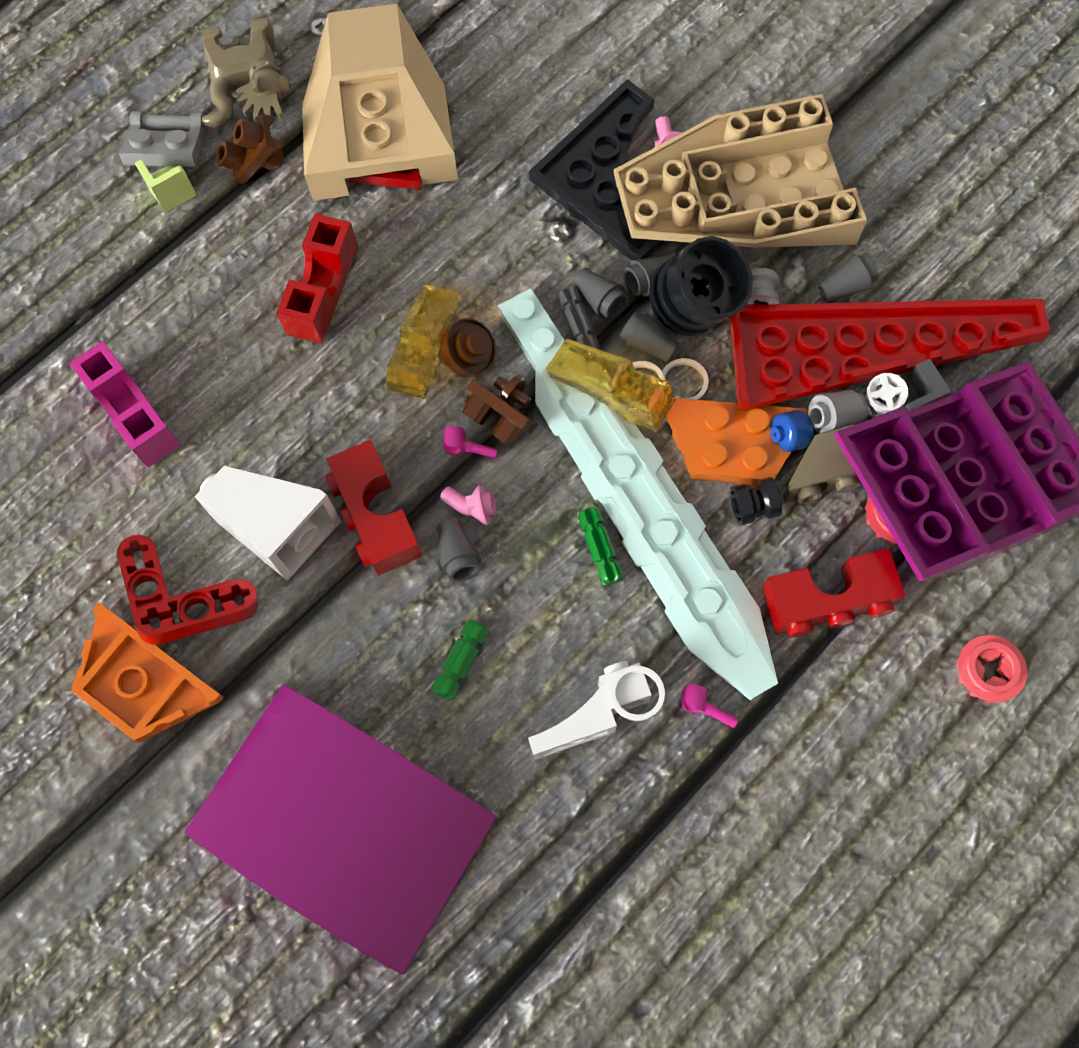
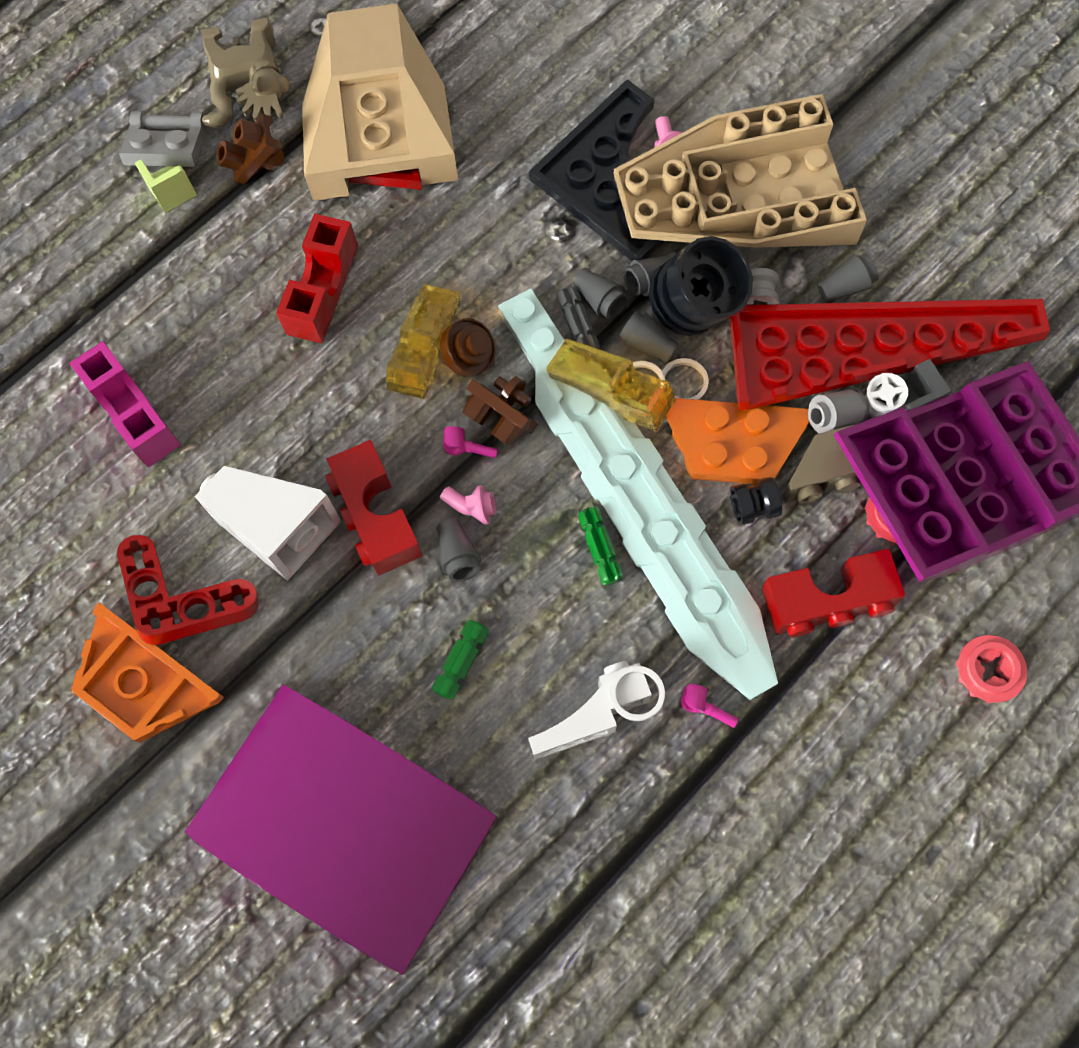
blue piece [770,410,814,452] -> none

